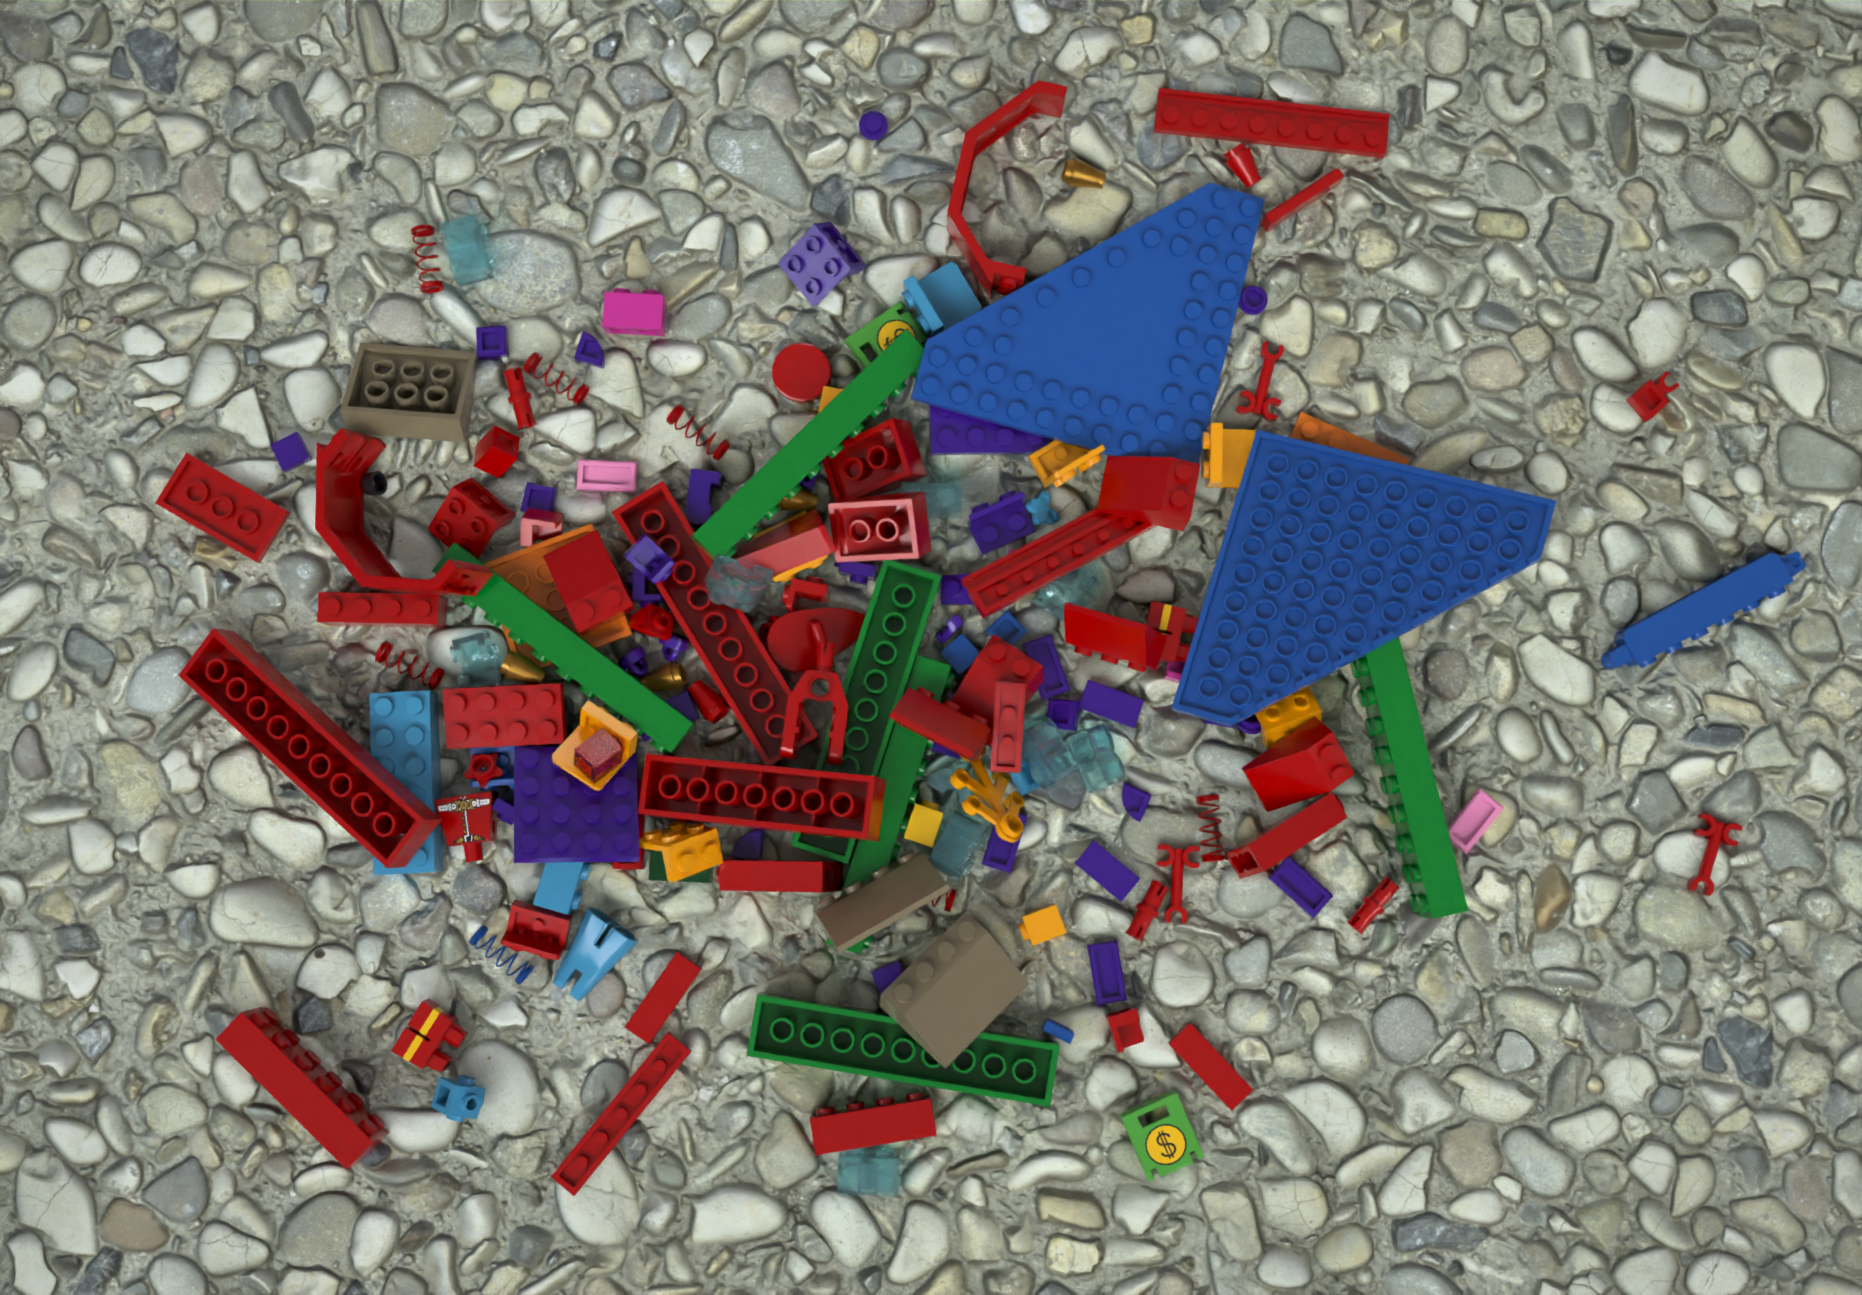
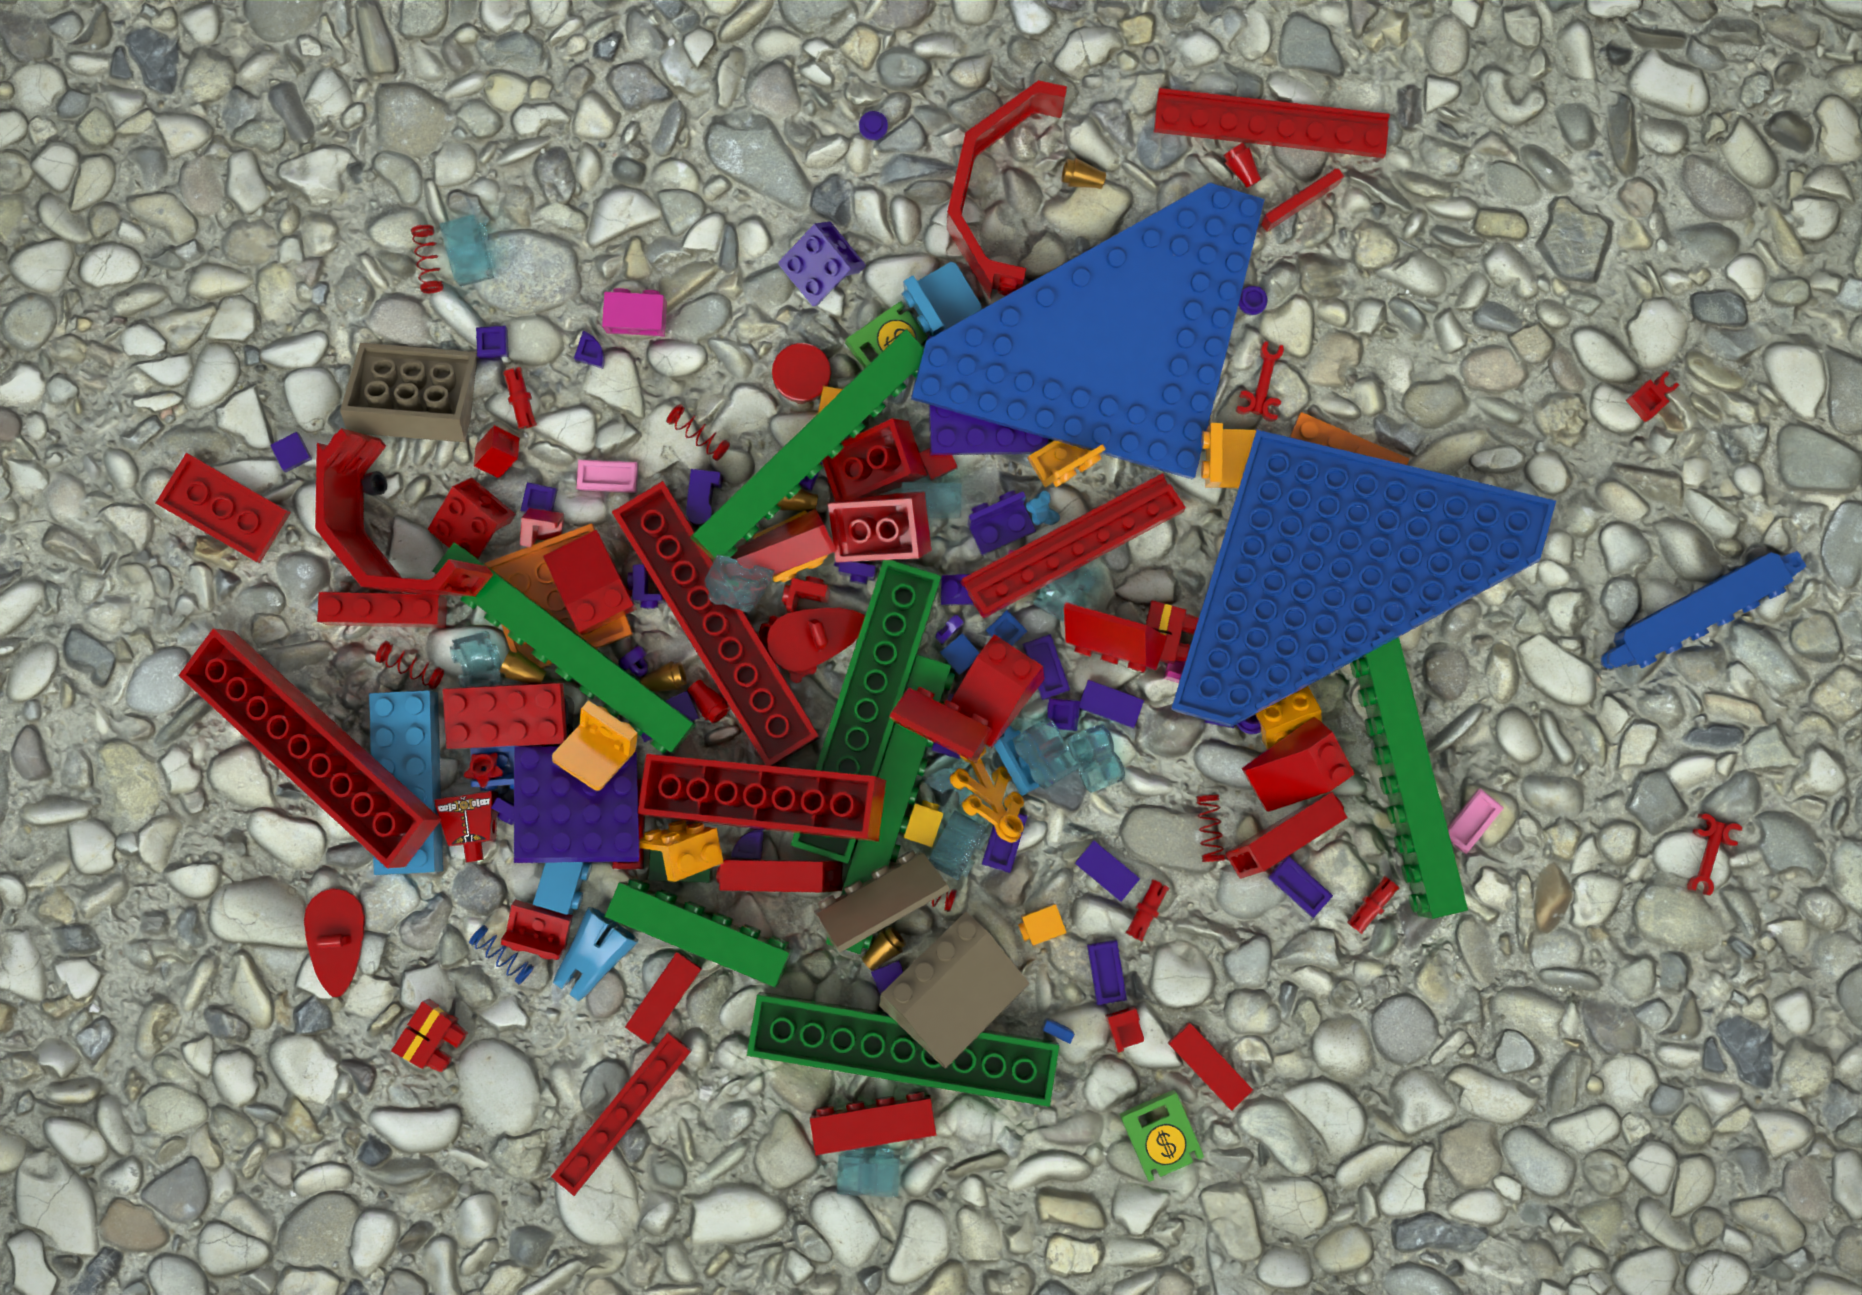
red brick [215,1007,389,1170] -> none
dark azure brick [431,1075,486,1122] -> none
red piece [523,352,589,405] -> none
clear red brick [573,728,623,784] -> none
dark purple bracket [623,533,675,584] -> none
red bracket [628,603,674,641] -> none
dark purple tile [658,632,690,661] -> none
red piece [780,641,849,766] -> none
red tile [990,680,1026,773] -> none
red slope [1096,456,1200,531] -> none
dark purple tile [1121,783,1152,822] -> none
red bar [1156,844,1200,923] -> none
none -> red shield [304,888,365,997]
none -> green brick [605,878,793,987]
none -> pearl gold cone [861,927,906,971]
none -> red tile [920,448,958,481]

